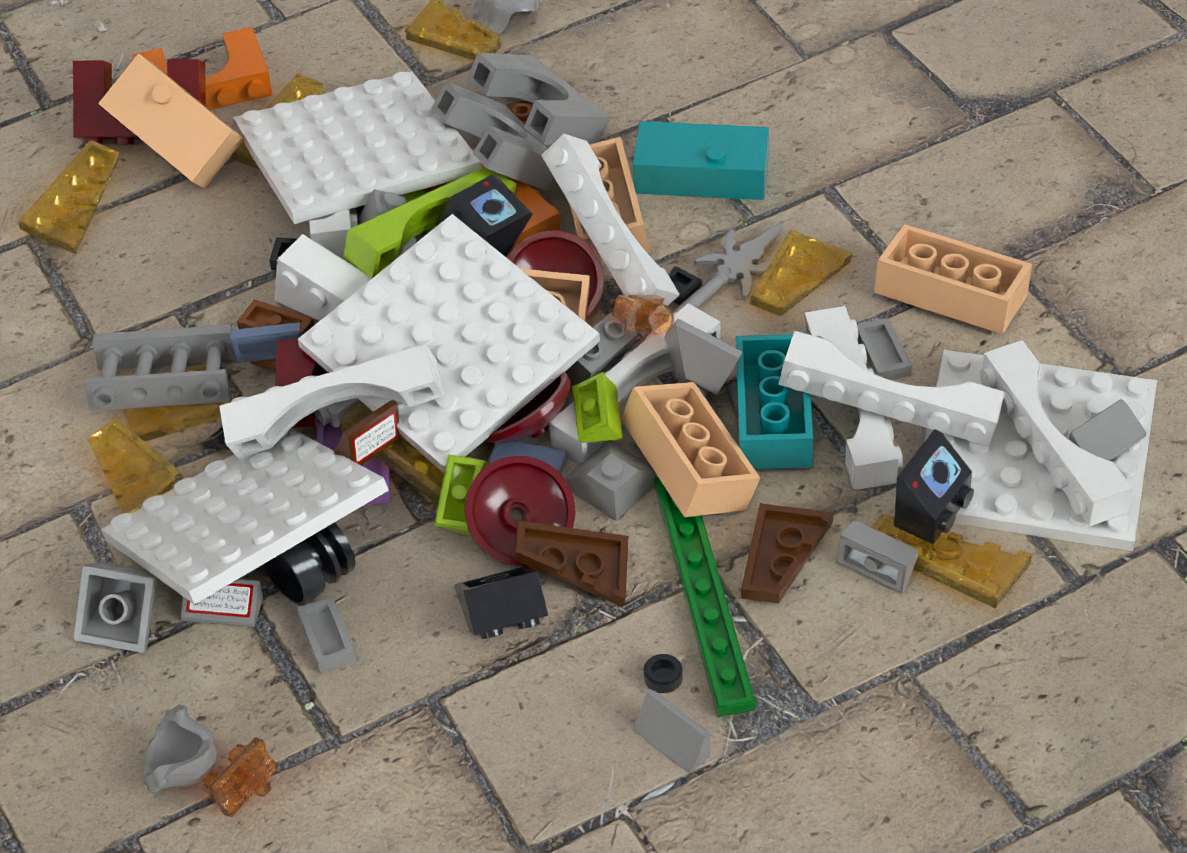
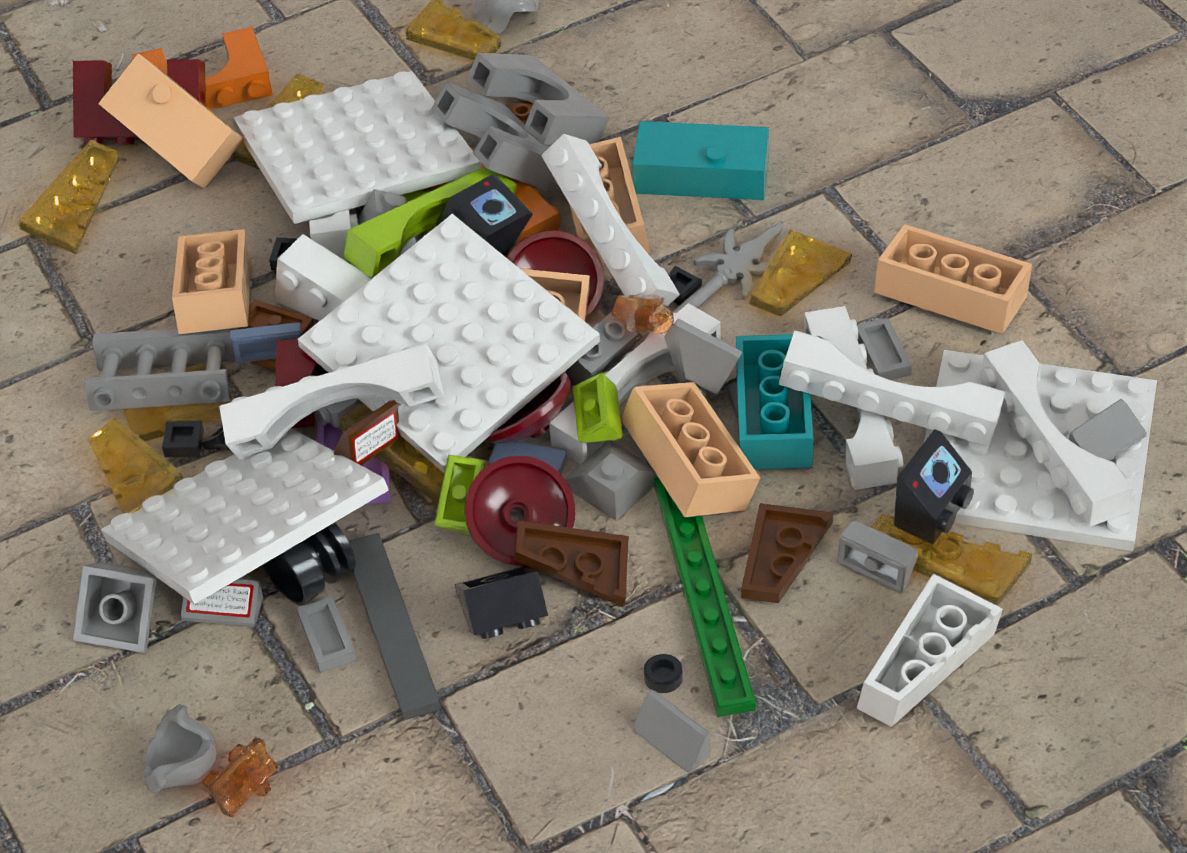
none -> black plate [162,421,204,457]
none -> light nougat brick [172,229,251,334]
none -> dark grey tile [349,533,441,720]
none -> white wedge [857,574,1003,727]

